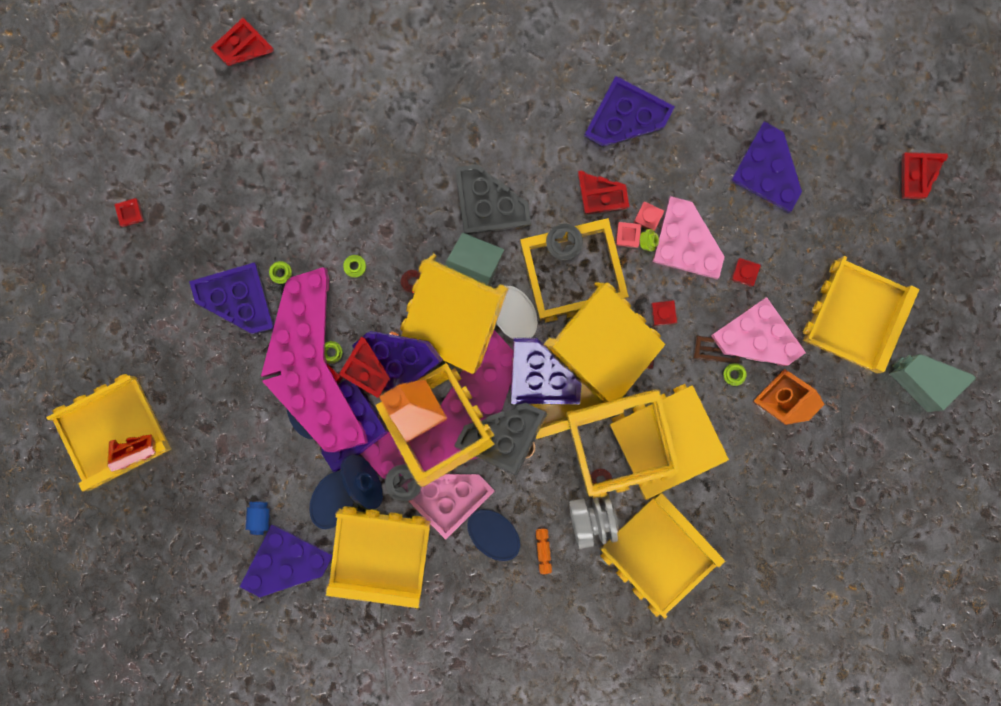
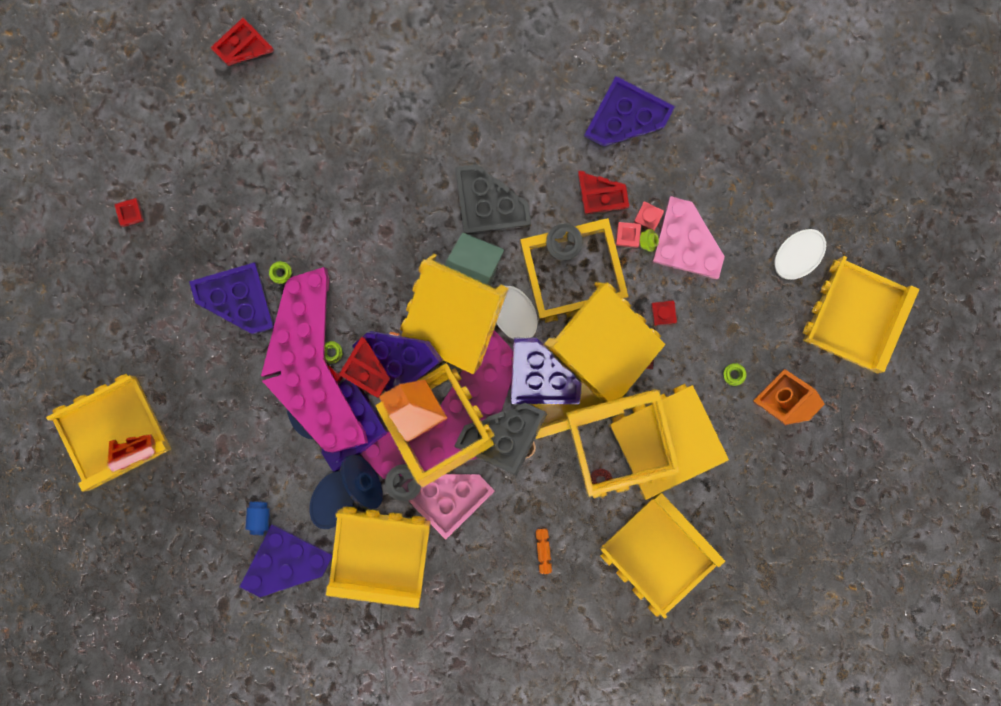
lime plate [343,255,366,278] -> none
clear red plate [401,270,421,293] -> none
dark blue piece [467,509,520,561] -> none
light grey wheel [569,494,618,549] -> none
reddish brown tile [693,336,740,364] -> none
bright pink plate [711,297,806,367] -> none
dark purple plate [731,121,802,213] -> none
red plate [731,258,761,287] -> none
sand green slope [889,354,976,412] -> none
red wing [902,152,948,199] -> none
none -> white piece [774,229,826,280]

